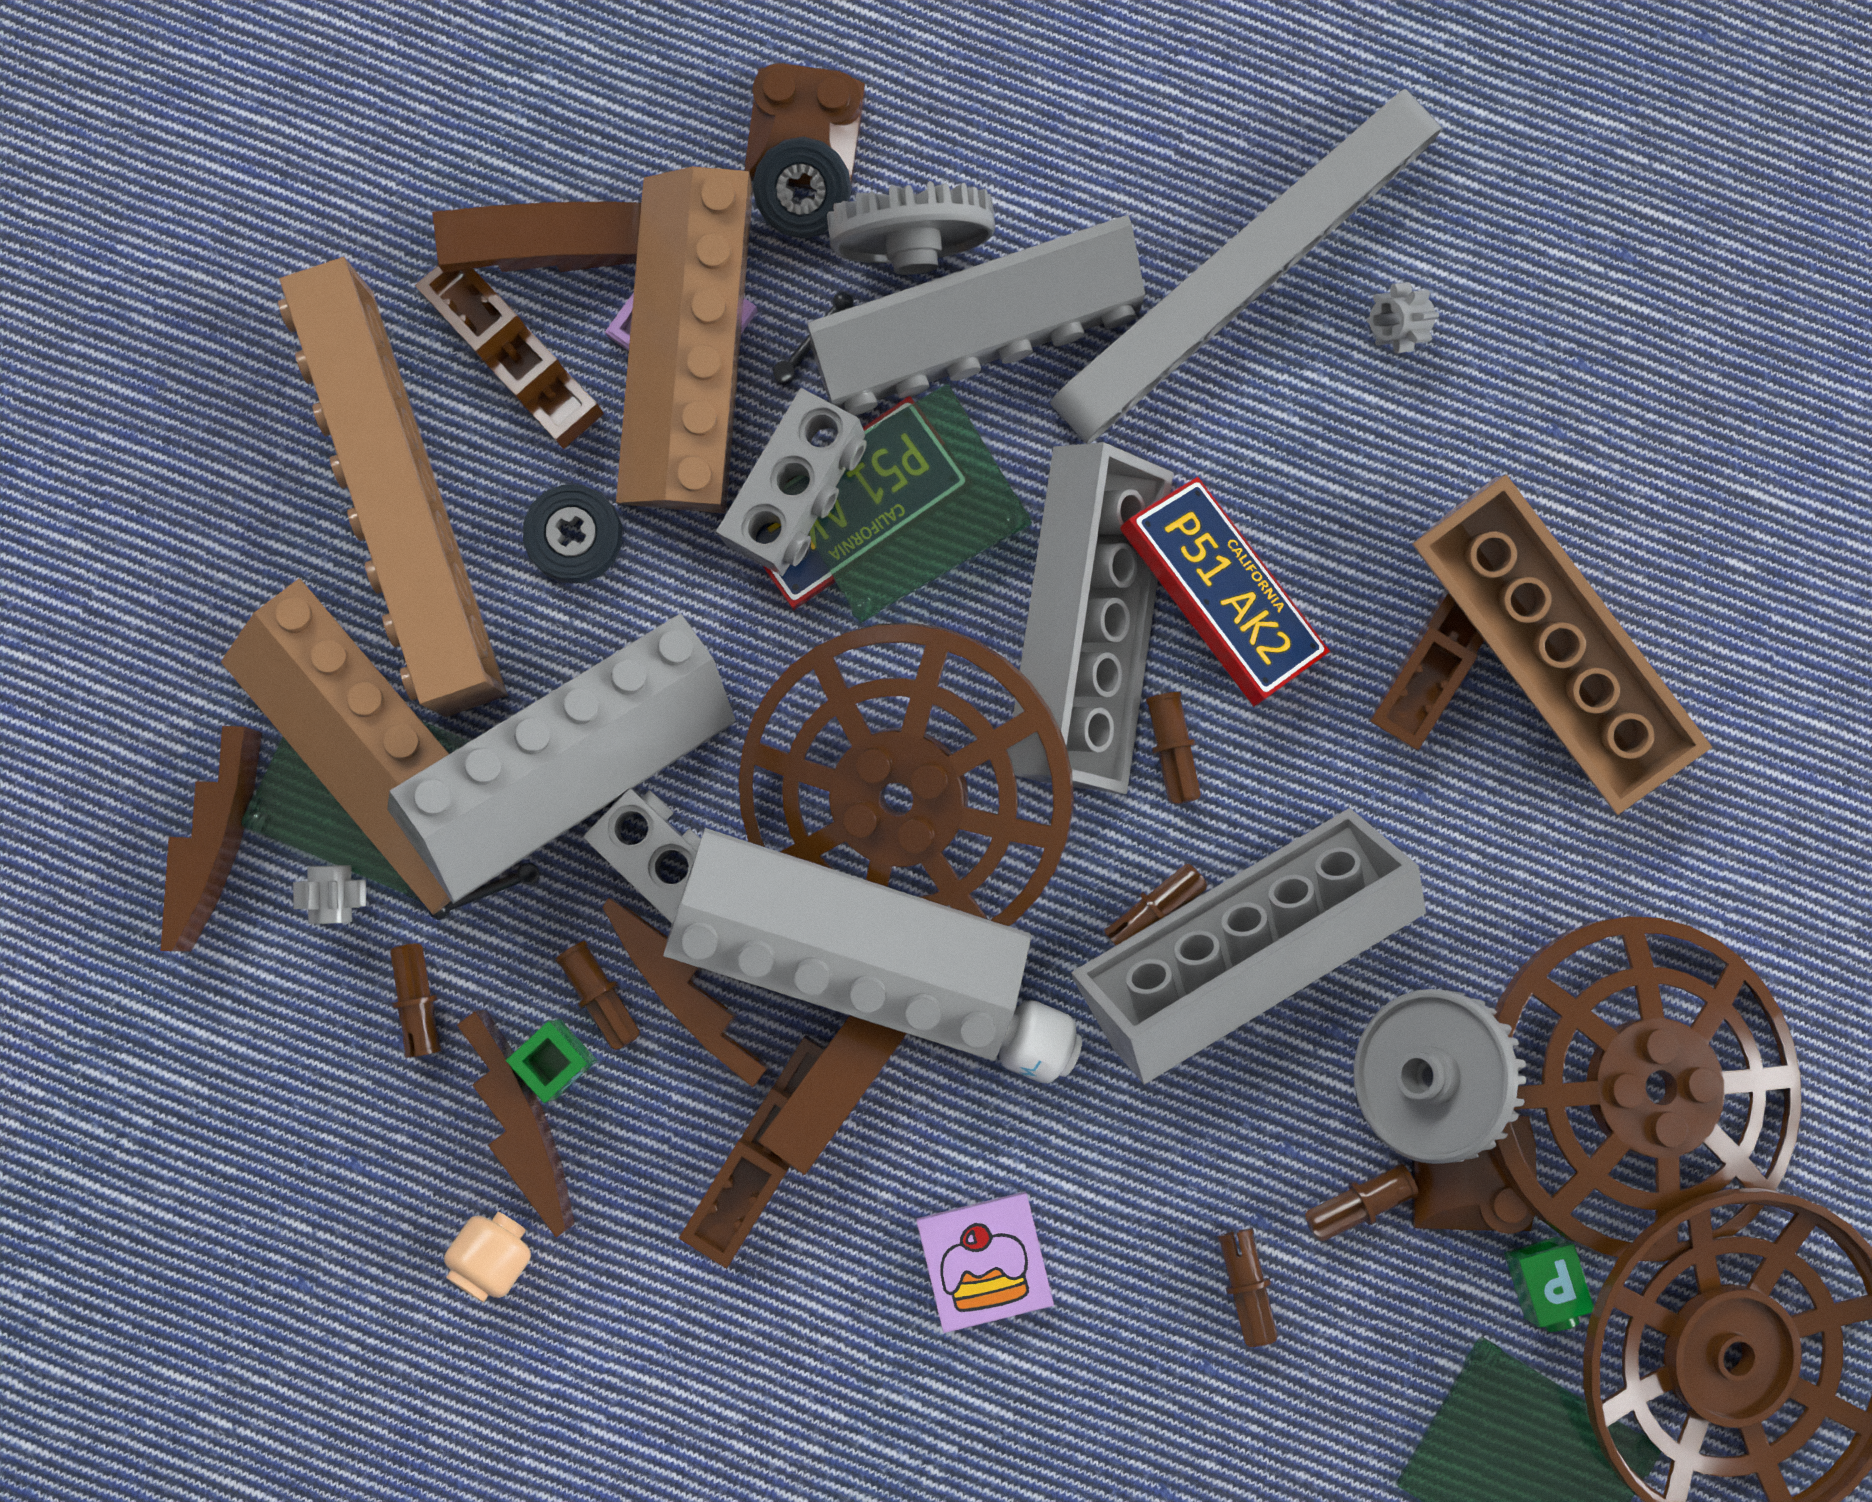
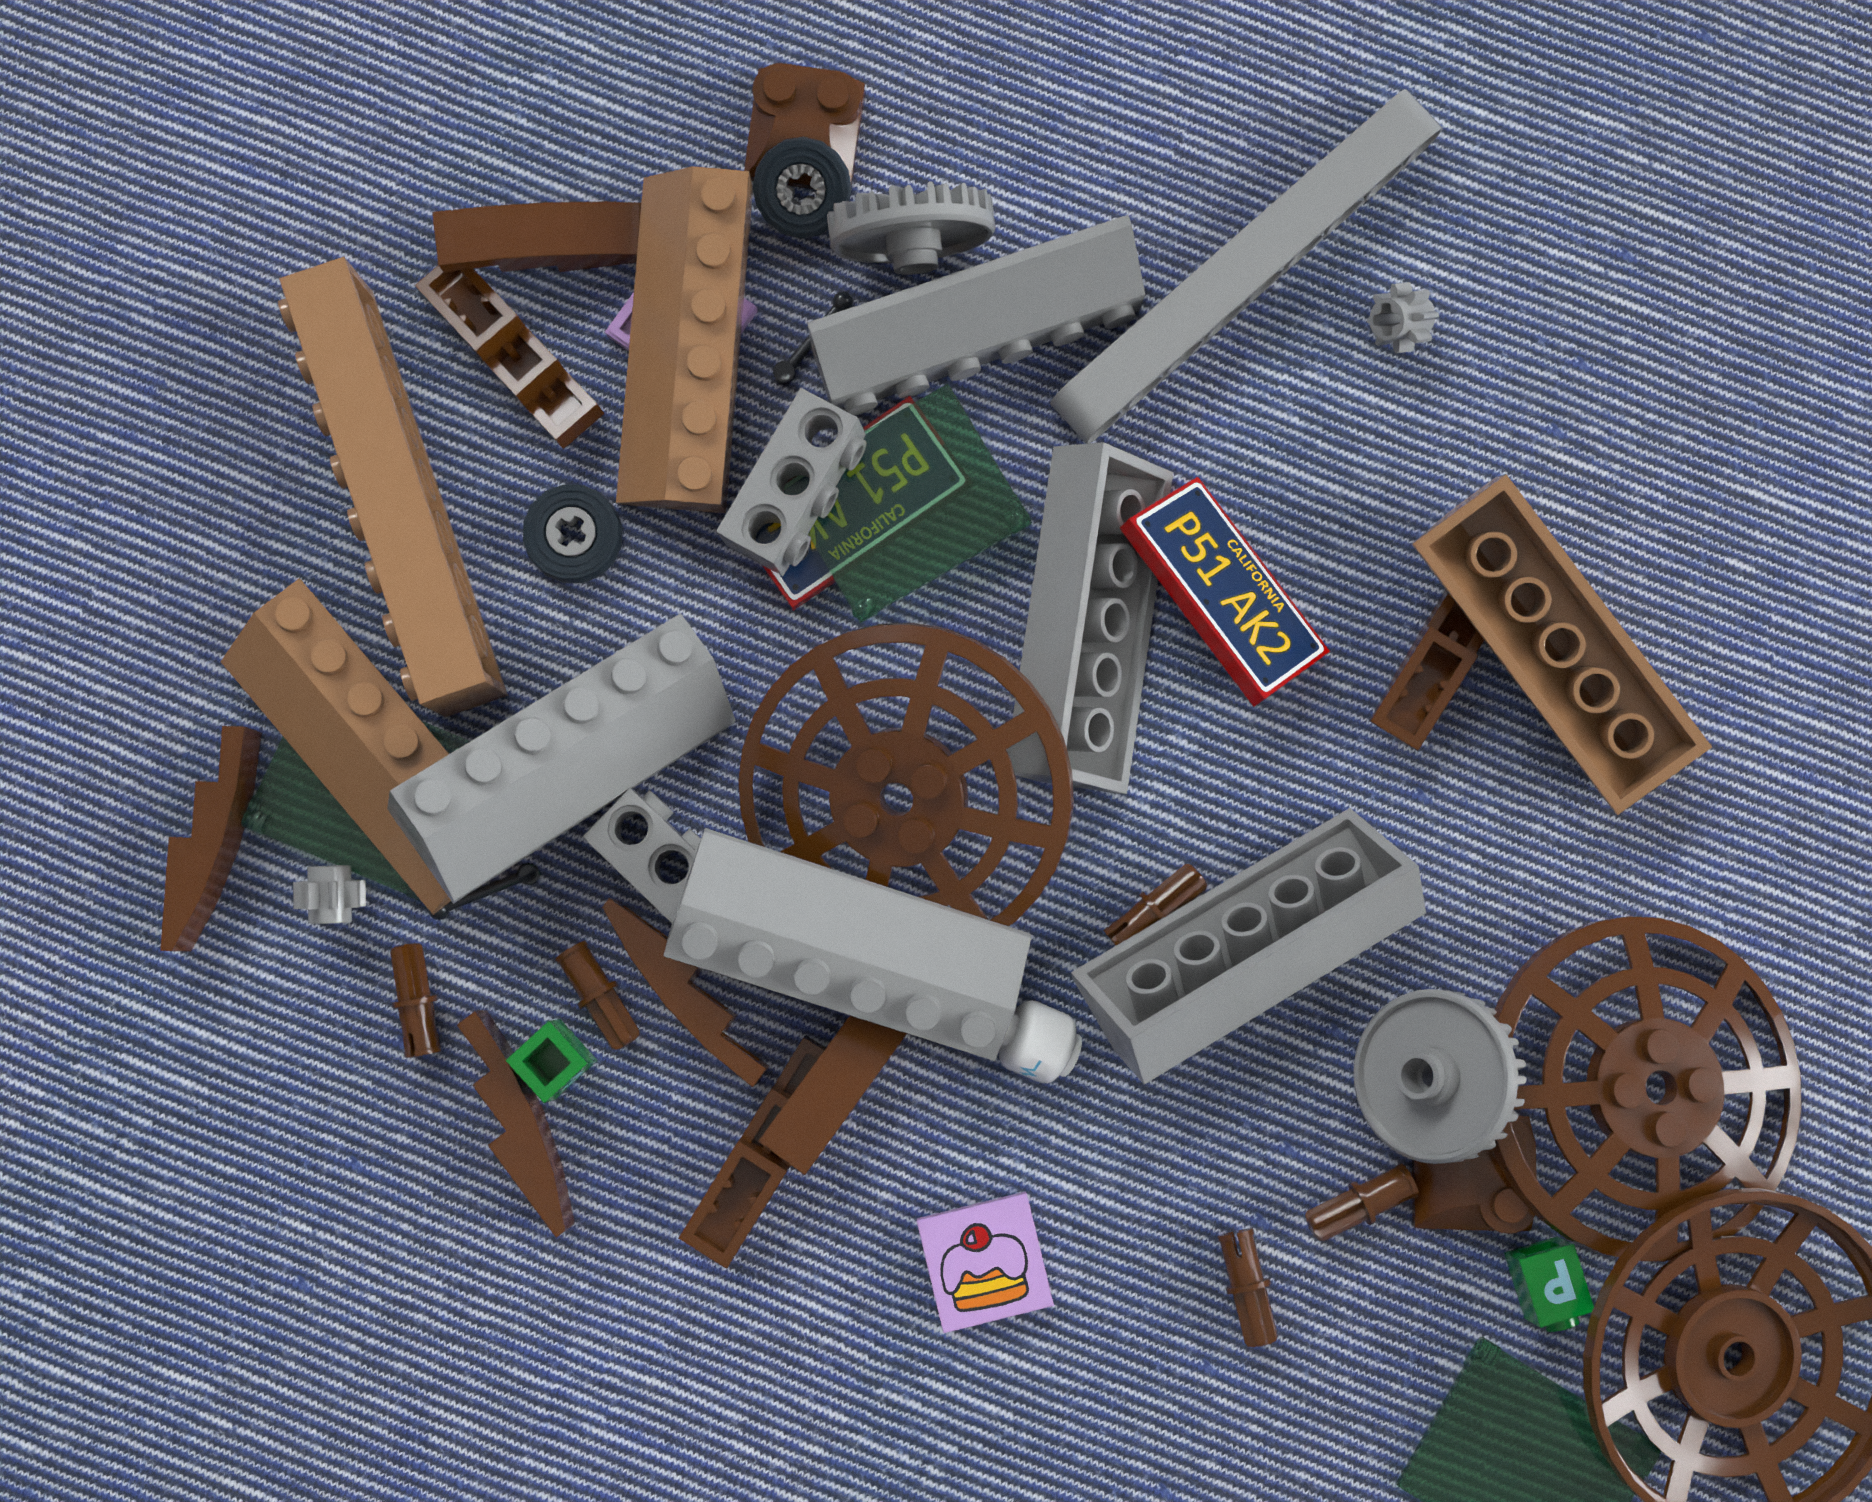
light nougat head [444,1212,531,1303] -> none
reddish brown axle [1146,692,1201,804] -> none

